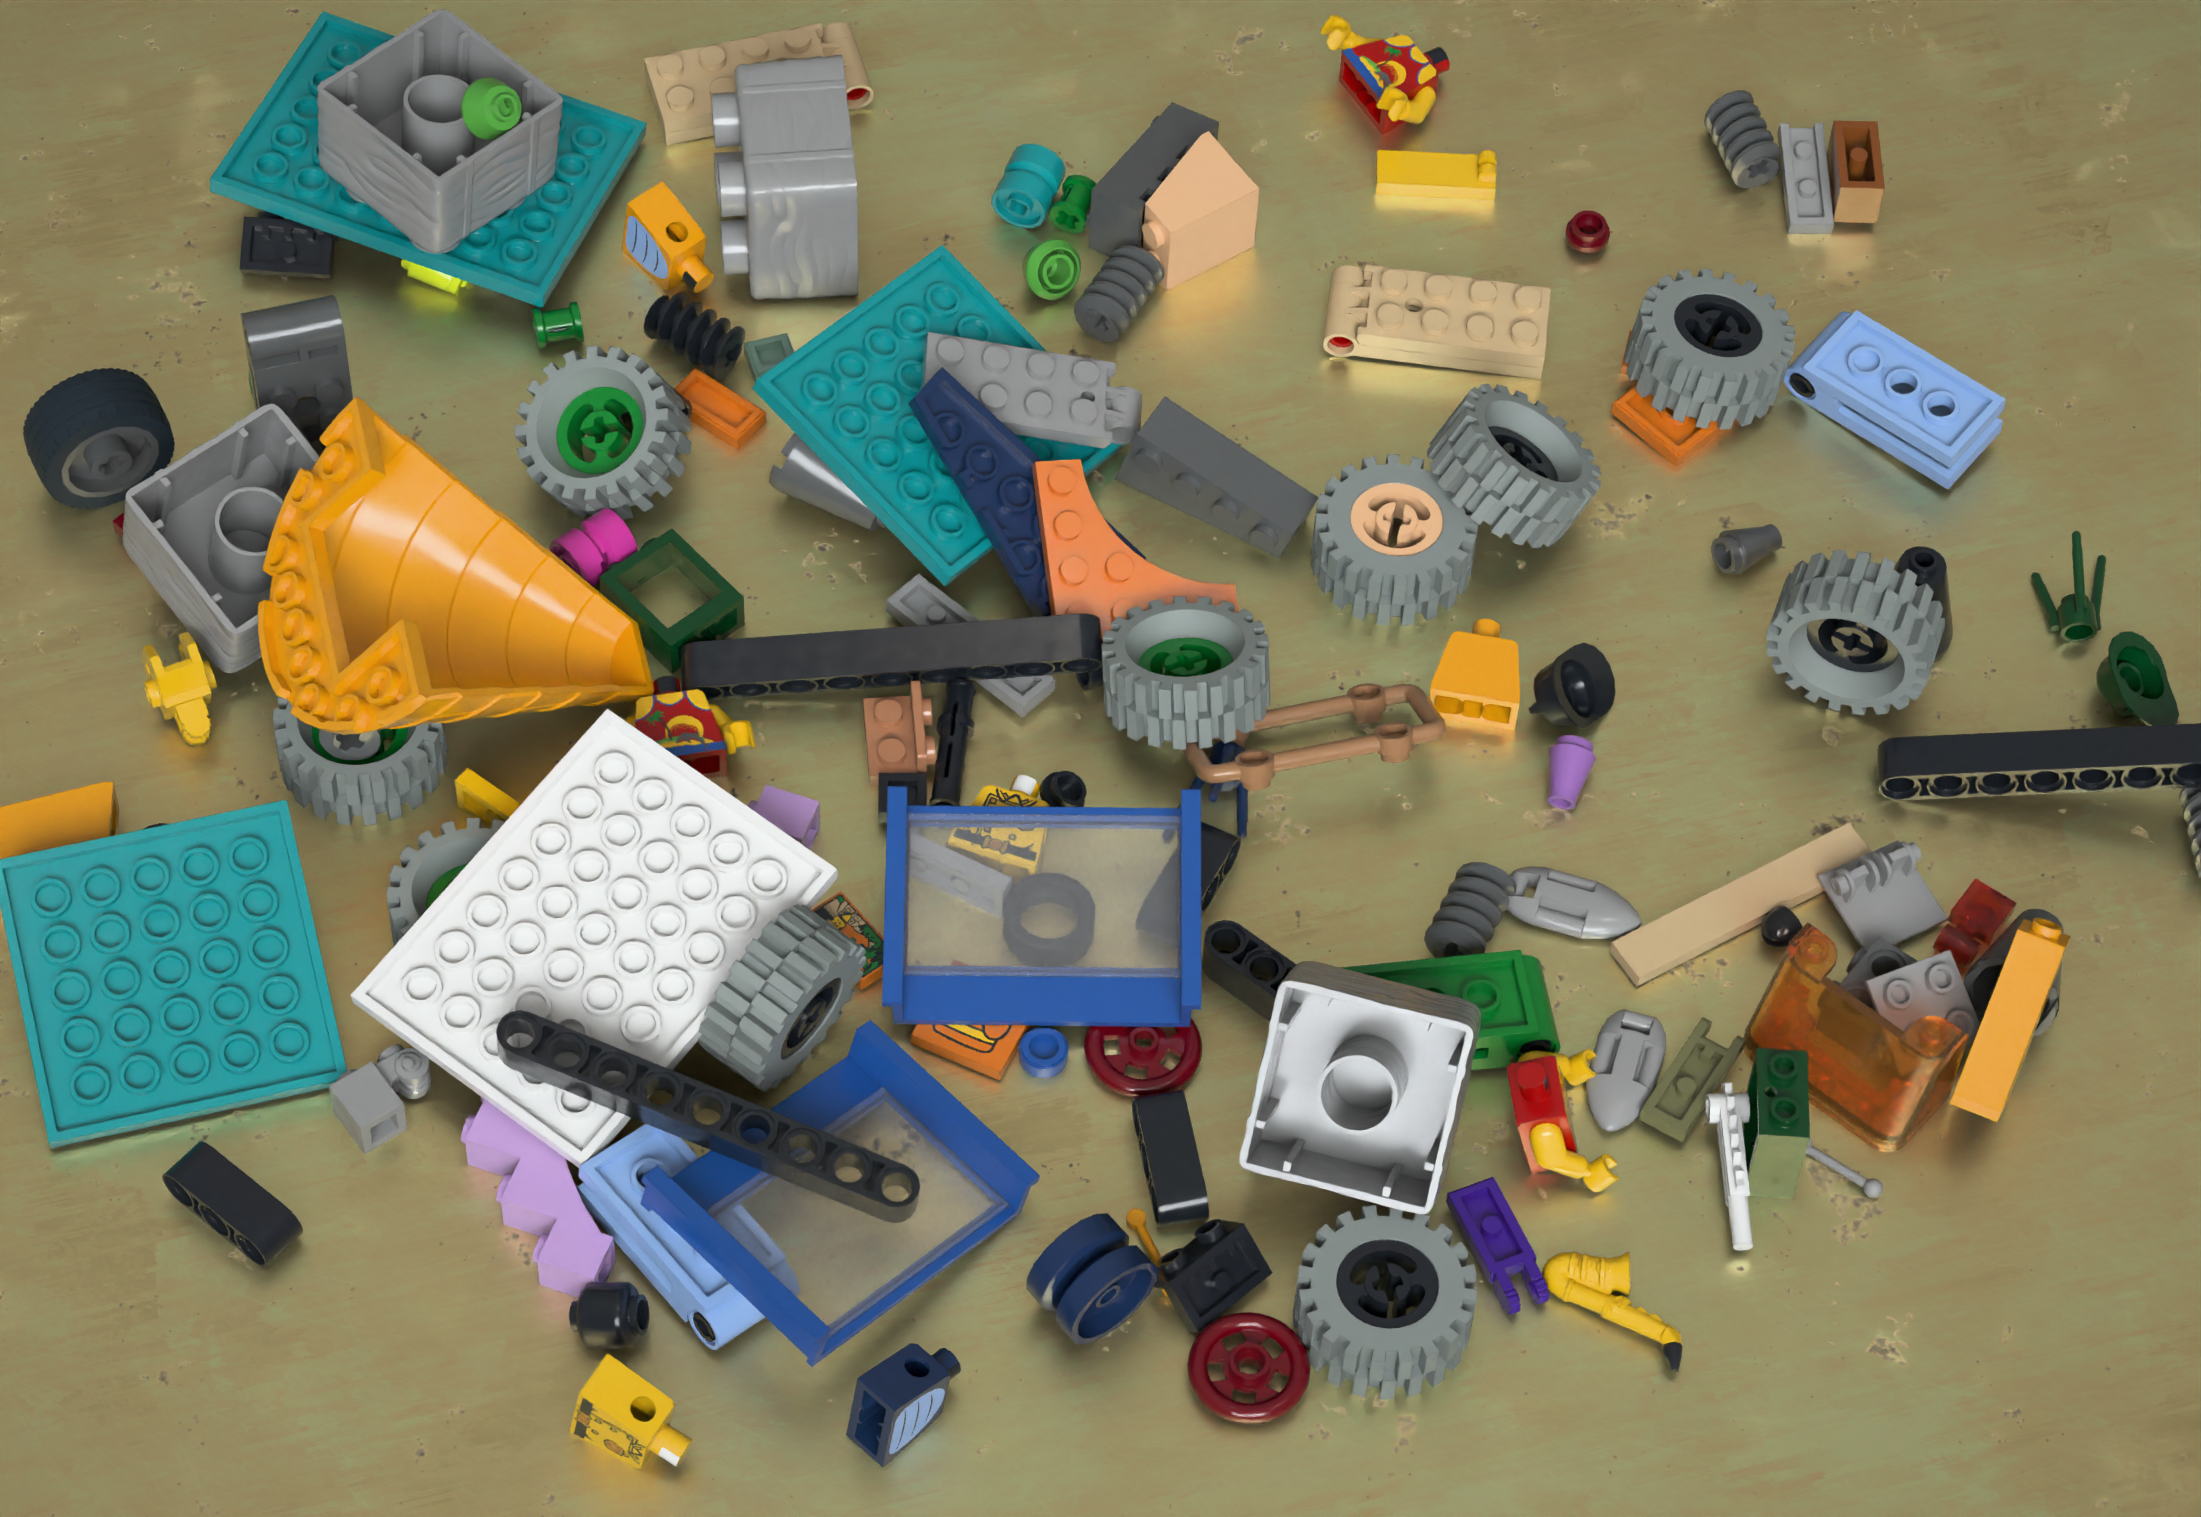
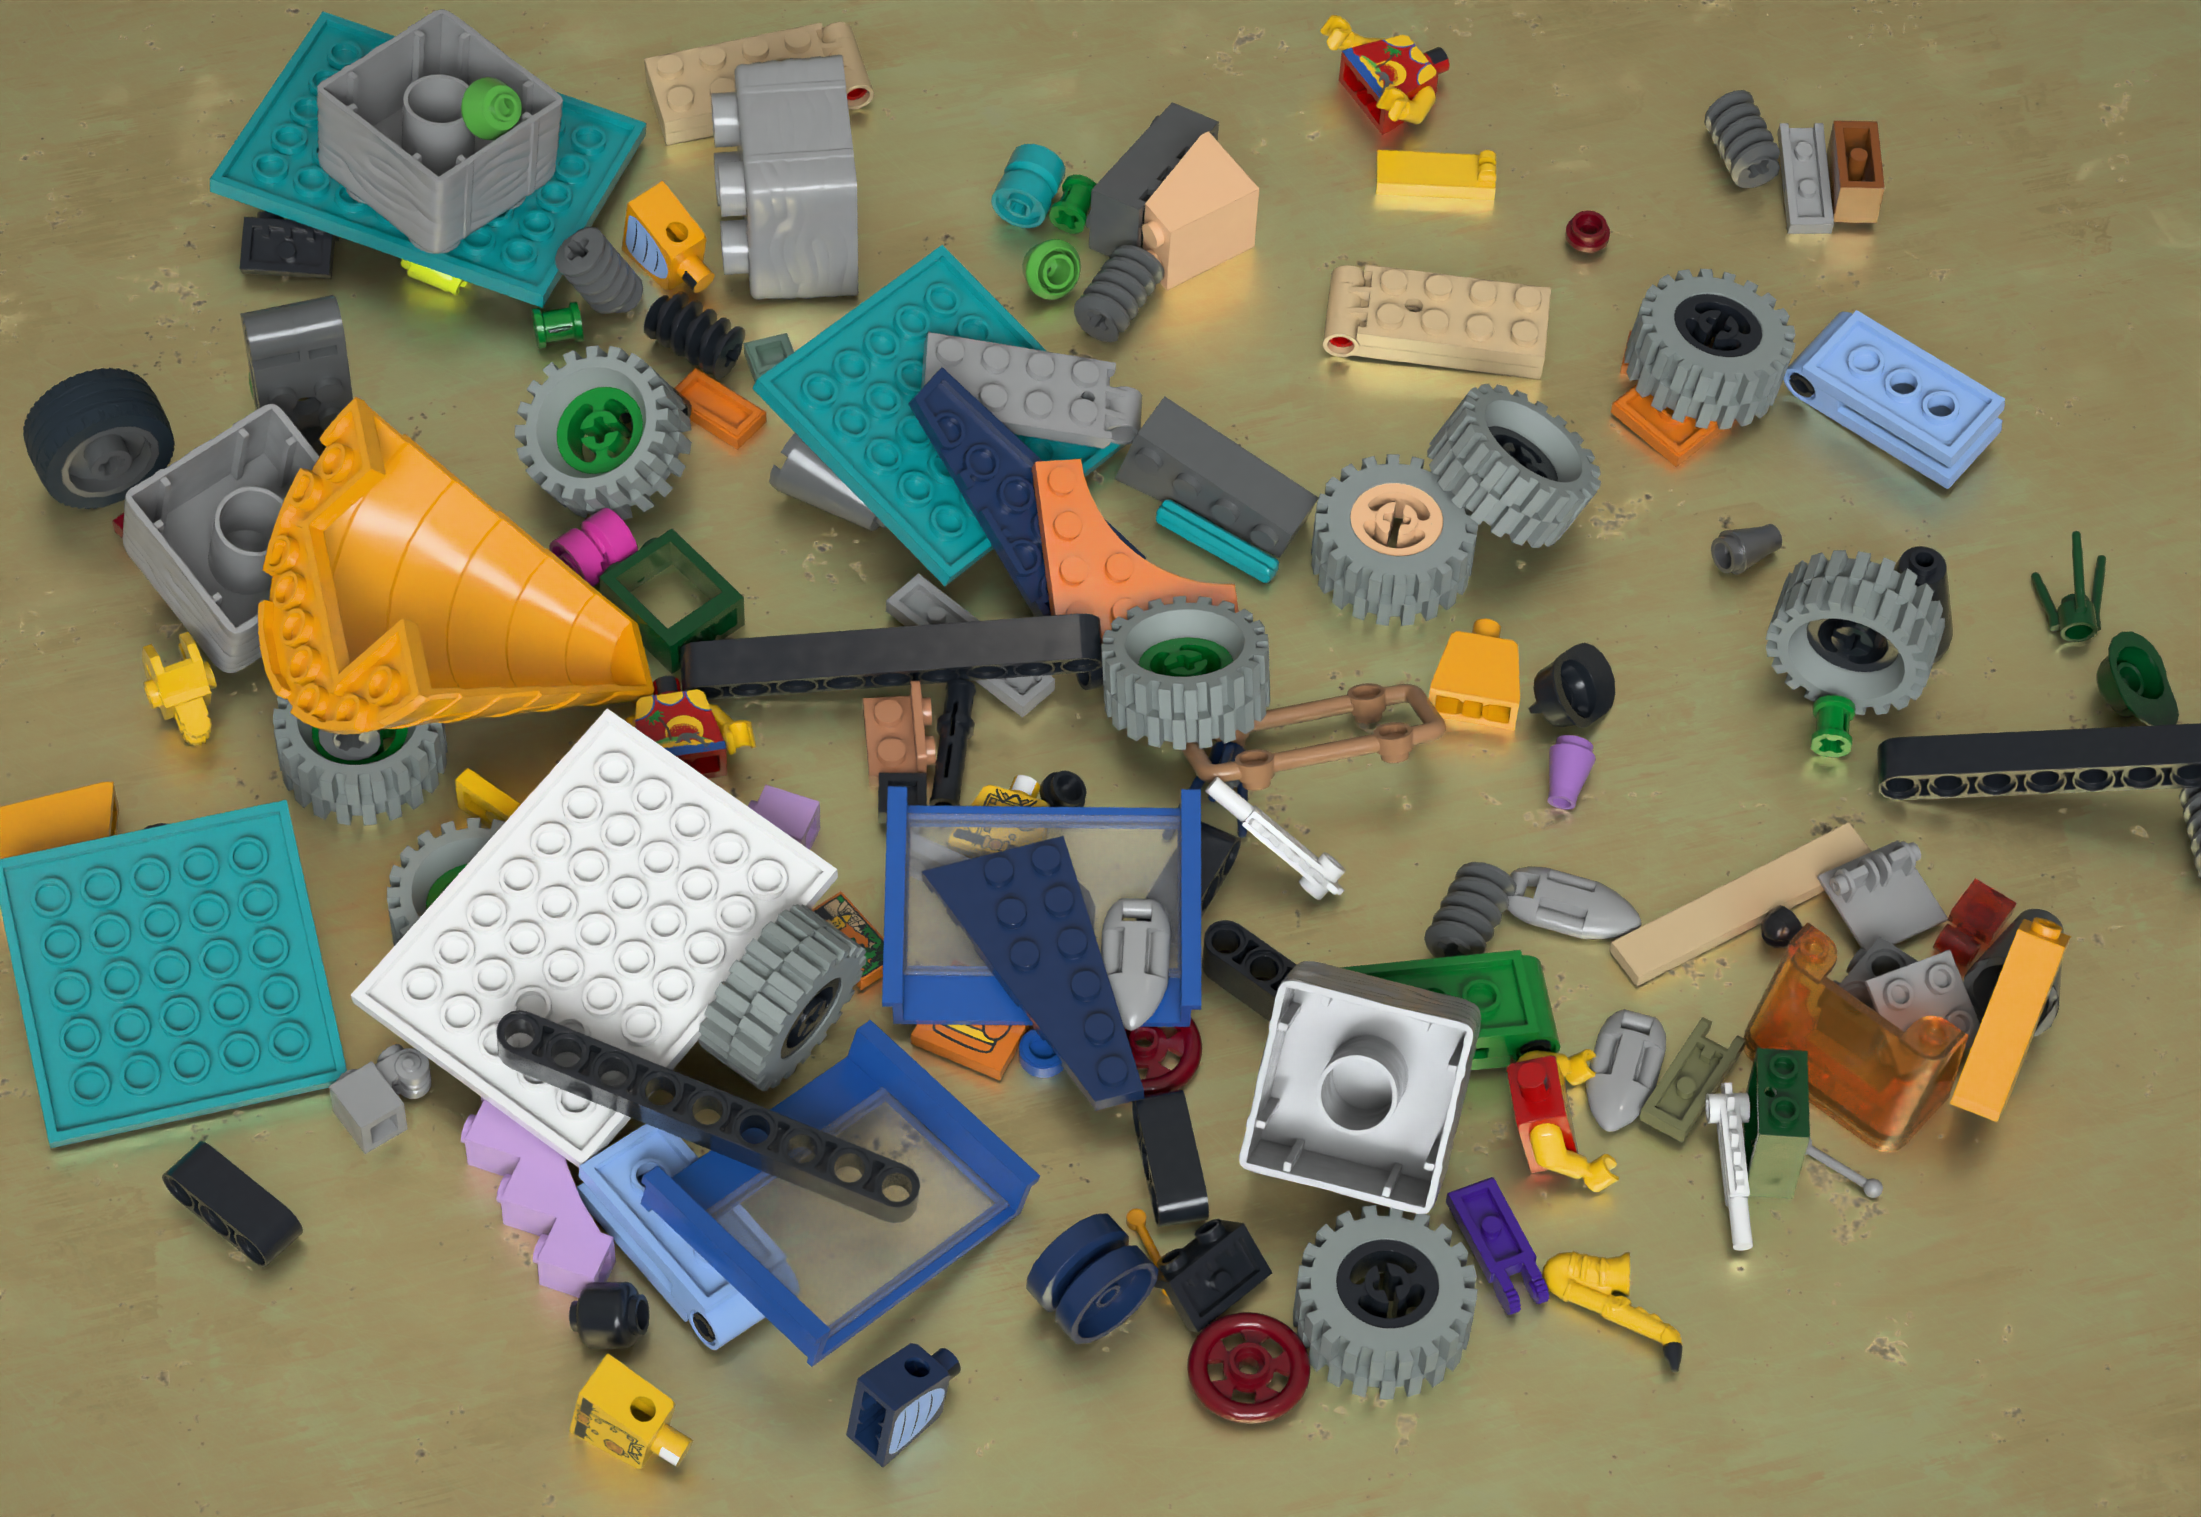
none -> dark grey piece [555,227,643,314]
none -> dark blue wing [922,836,1144,1111]
none -> light grey piece [1101,898,1171,1031]
none -> teal axle [1156,499,1279,583]
none -> white piece [1205,777,1346,900]
none -> green bush [1810,695,1856,758]

